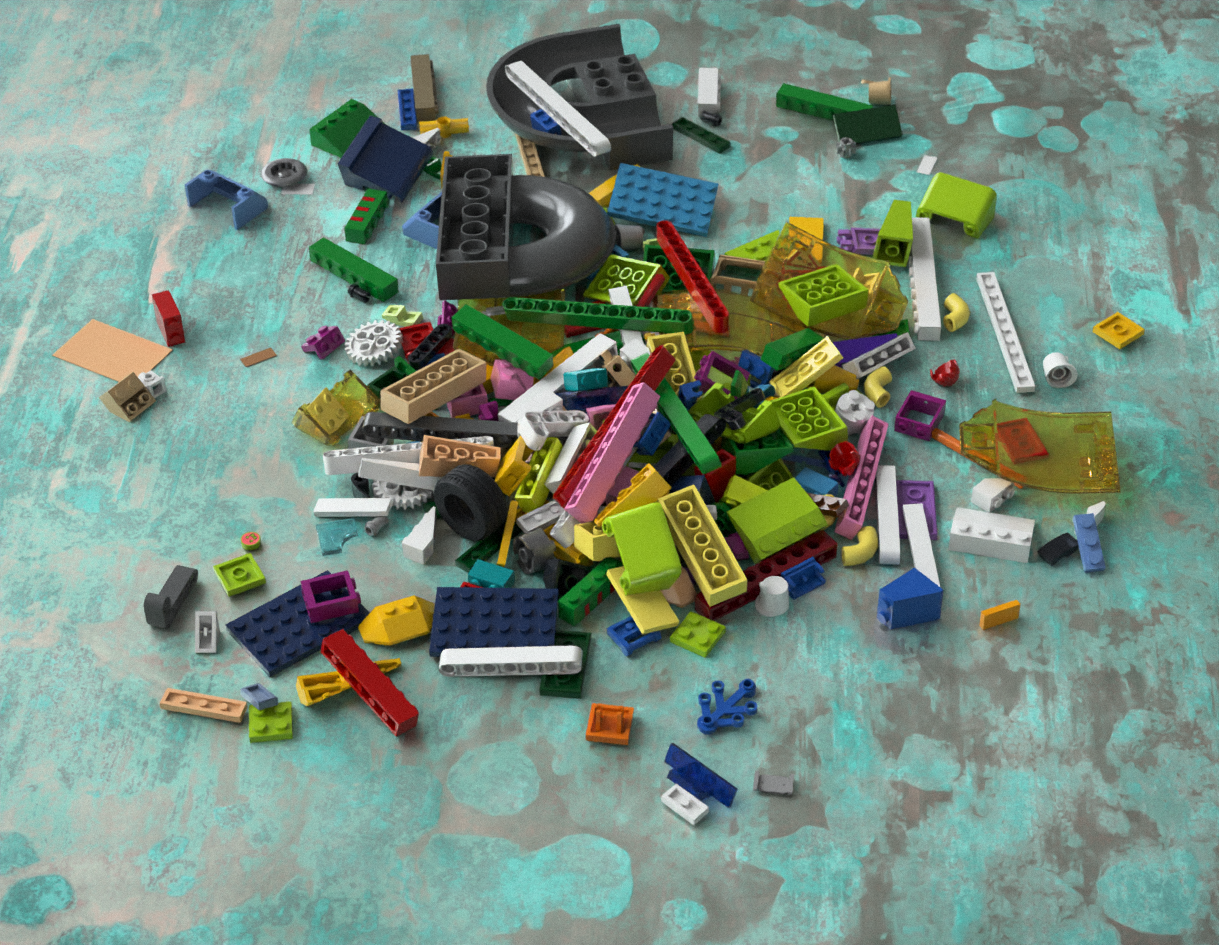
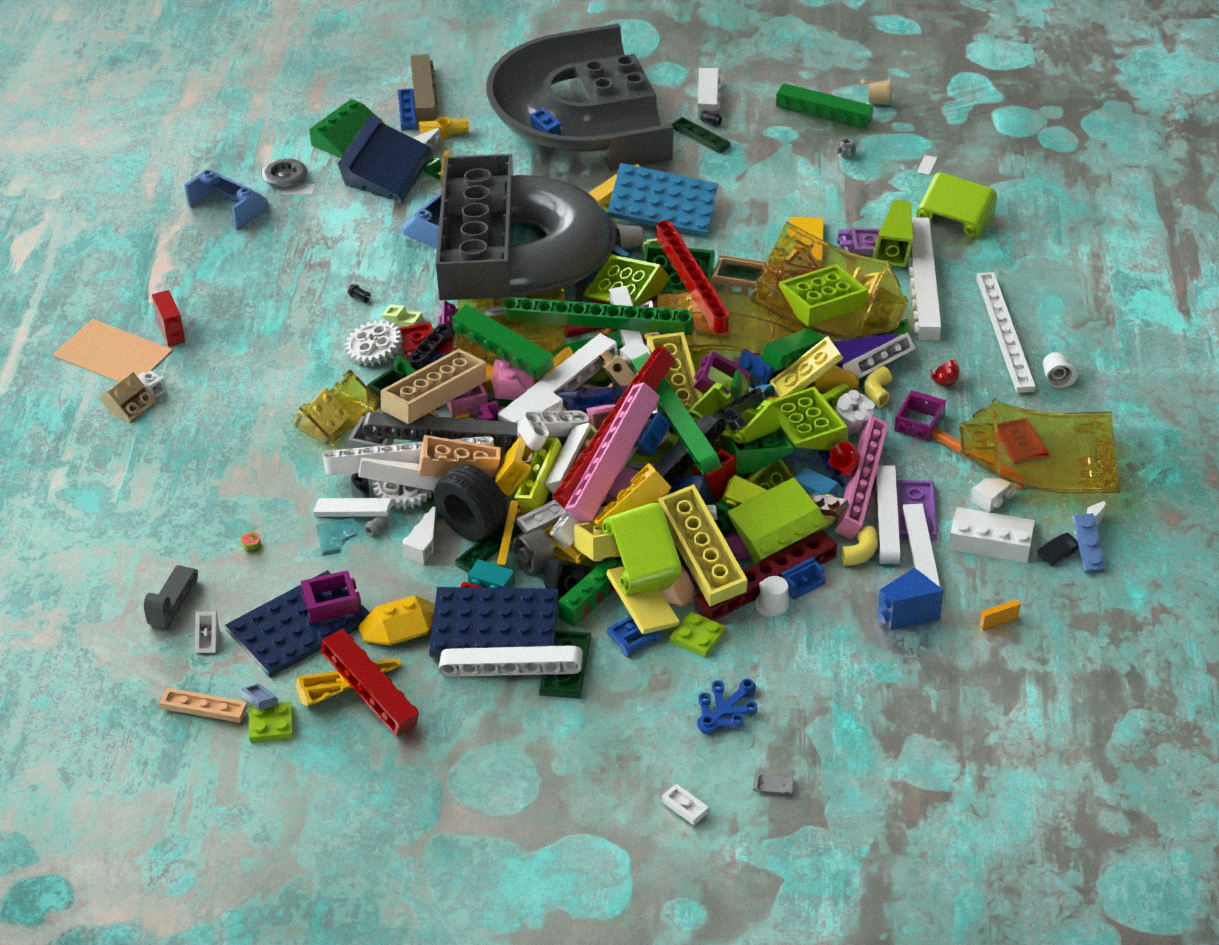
lime plate [213,553,266,597] -> none
medium nougat sticker [240,347,277,367] -> none
magenta bracket [301,325,345,359] -> none
green brick [309,237,399,302] -> none
green brick [344,188,390,245] -> none
white beam [505,61,611,157] -> none
tan tile [514,133,545,177] -> none
teal brick [563,368,608,391] -> none
orange plate [586,703,634,745] -> none
red axle [636,273,665,307] -> none
clear blue bracket [664,743,738,808] -> none
blue hinge [678,380,703,411] -> none
lime wing [724,230,786,264] -> none
dark green tile [833,104,903,144] -> none
light yellow cylinder [943,293,970,332] -> none
yellow plate [1093,312,1145,350] -> none

